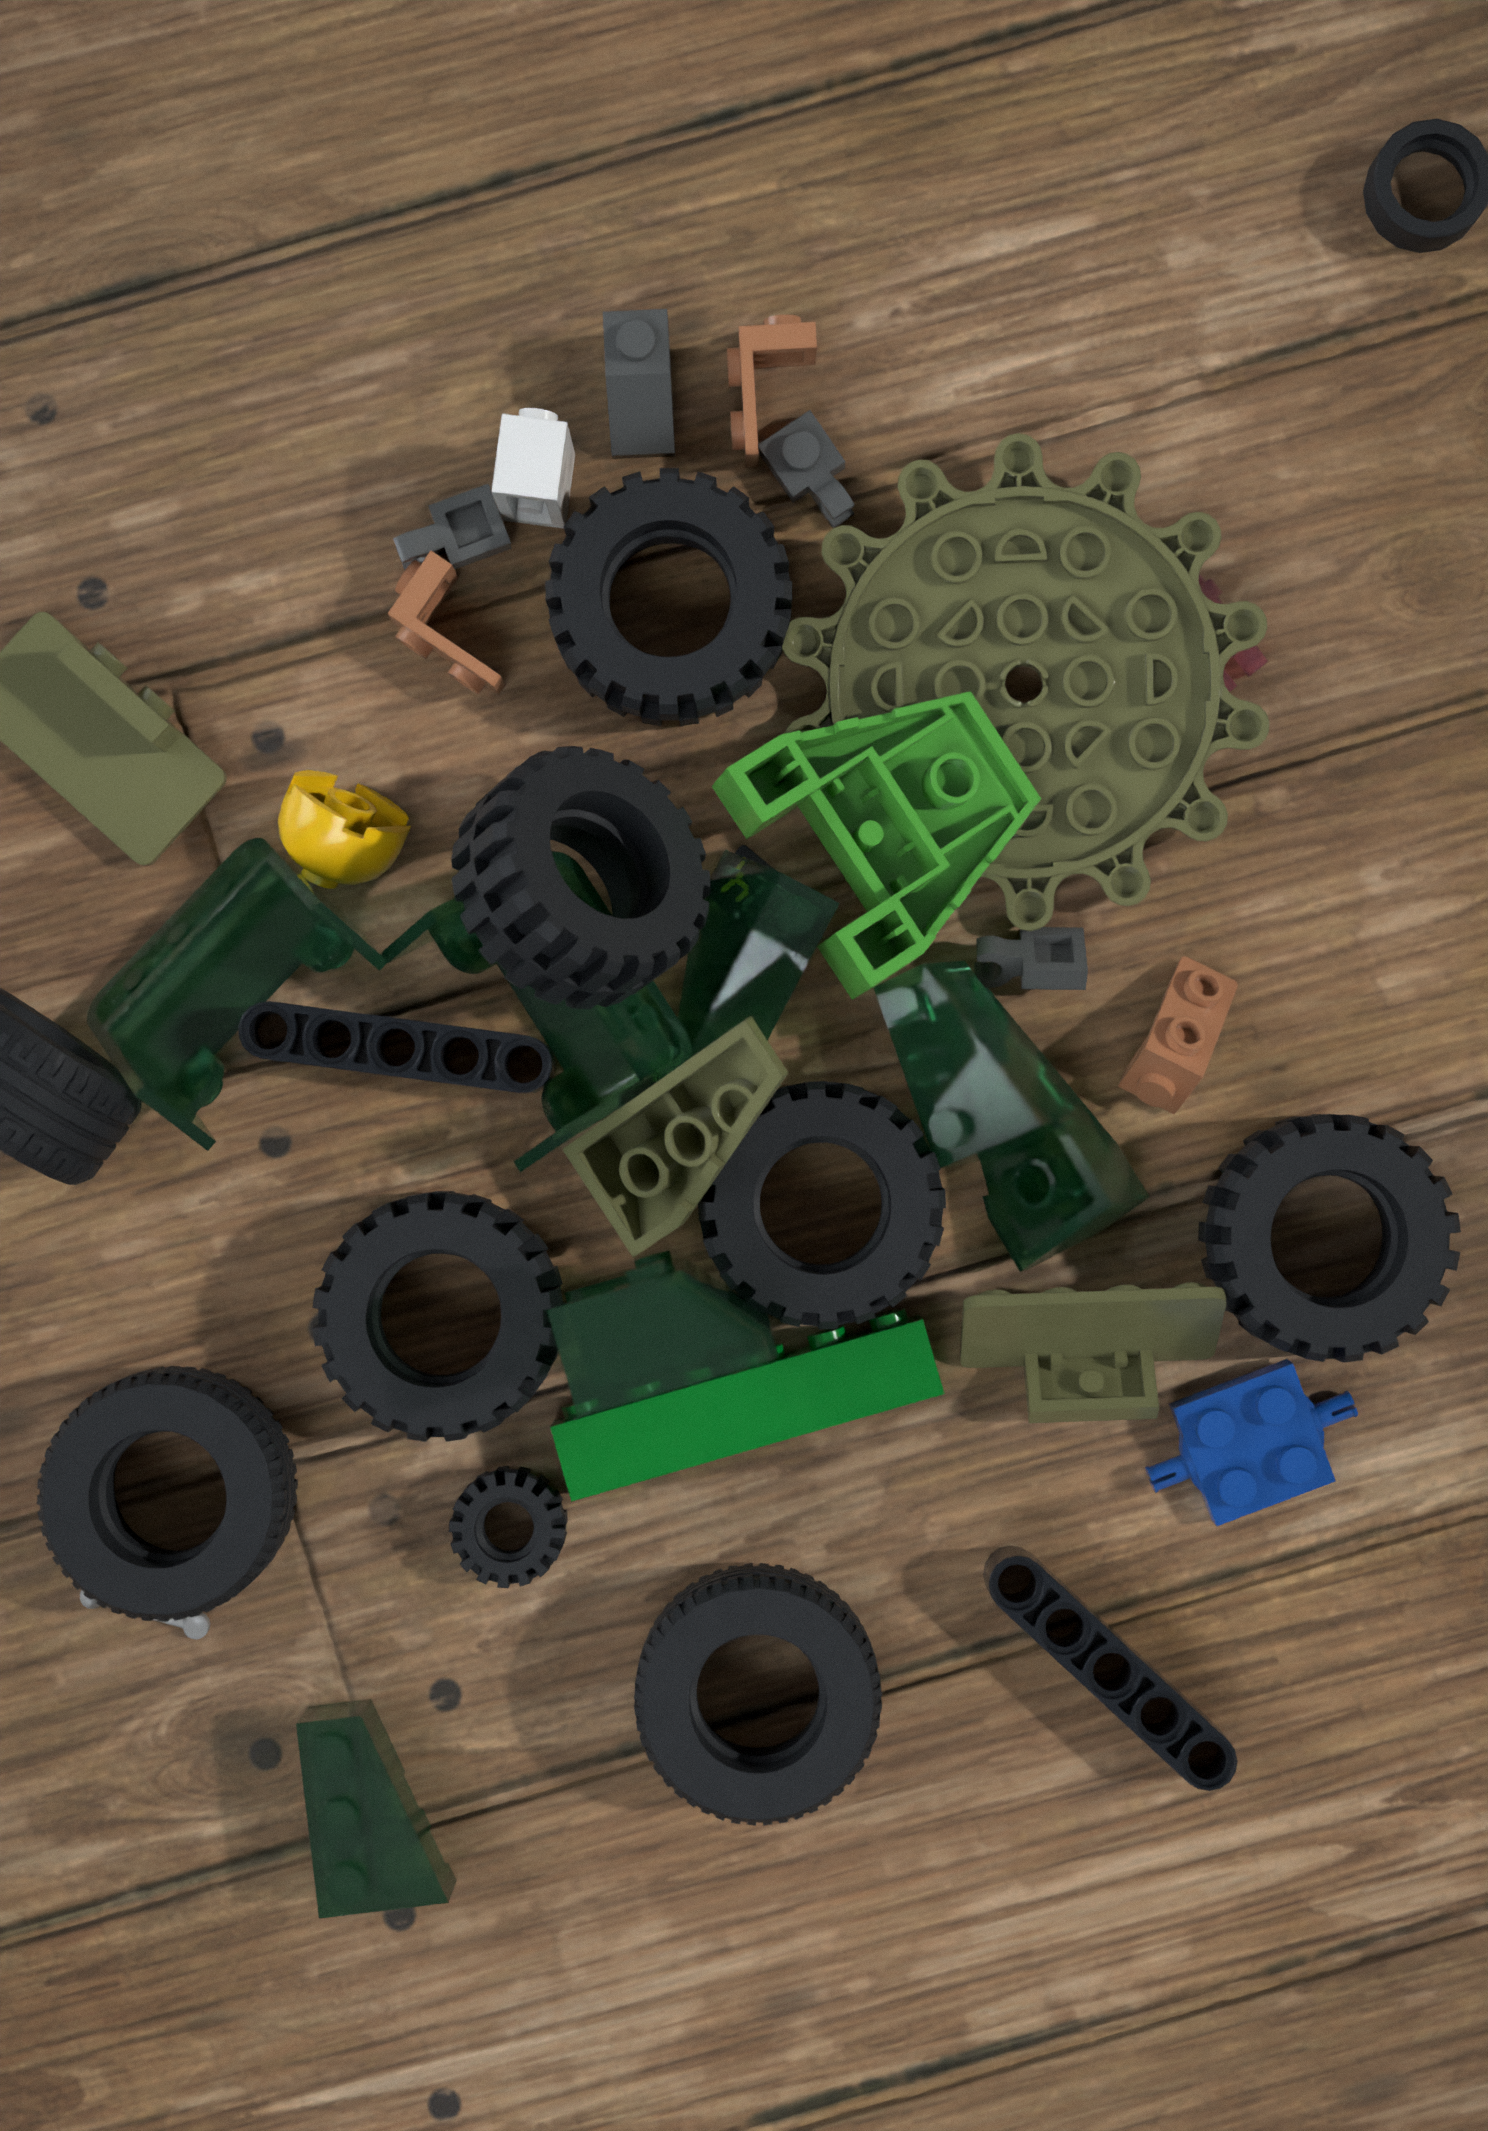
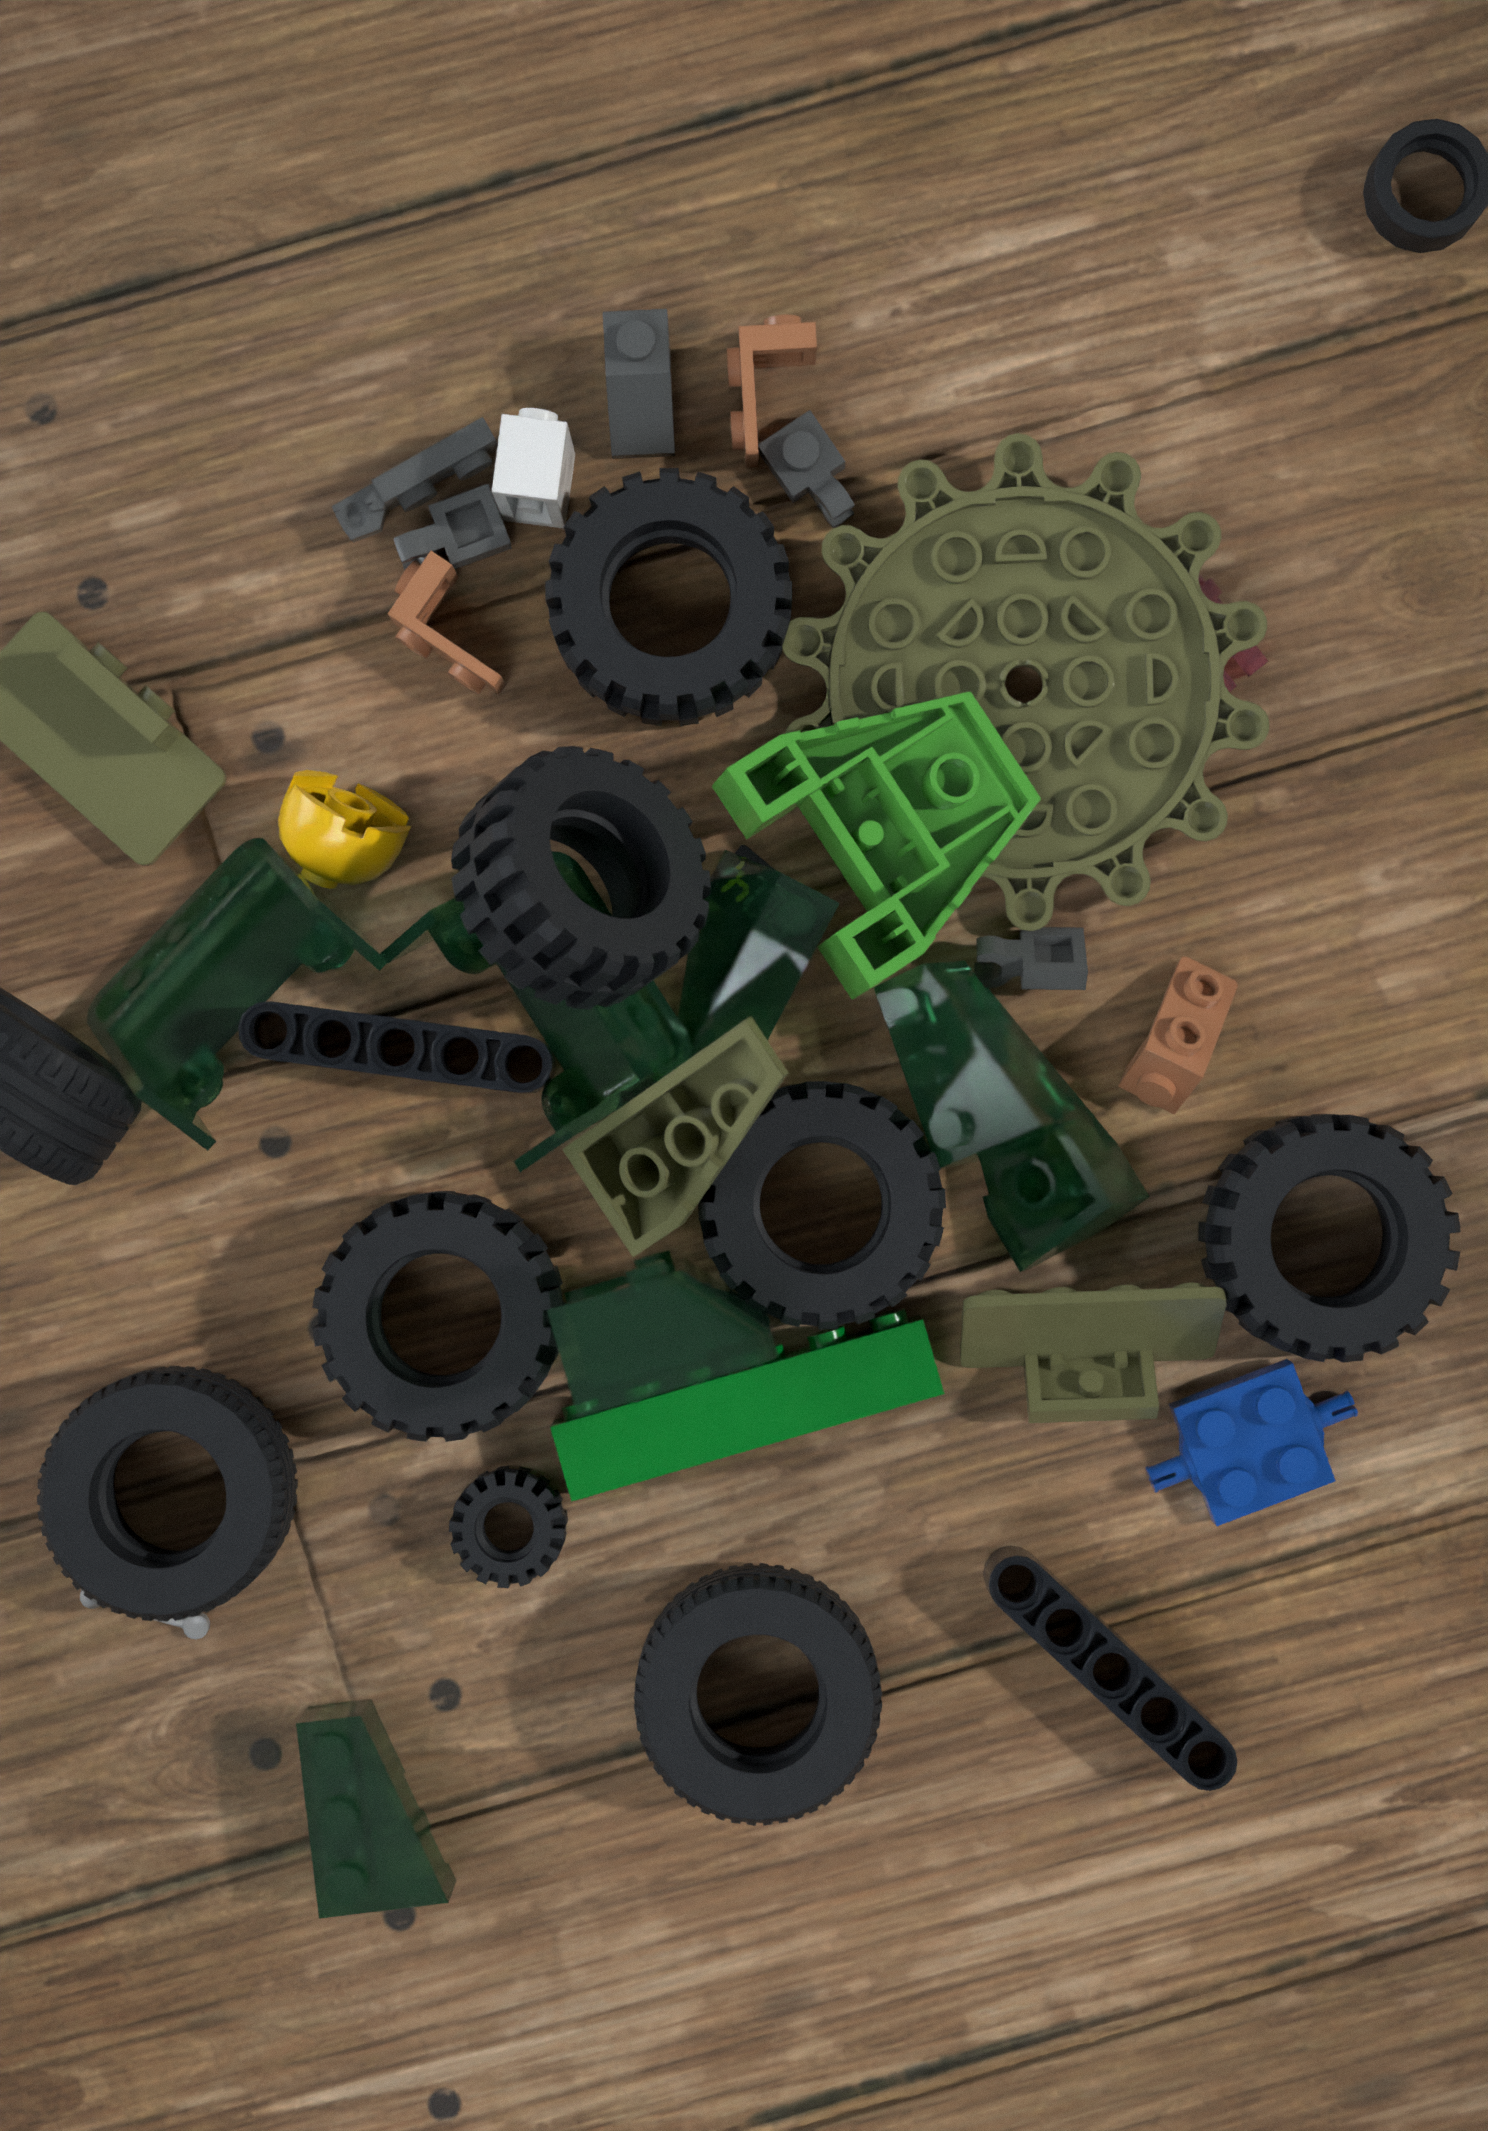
none -> dark grey hinge [332,417,498,543]

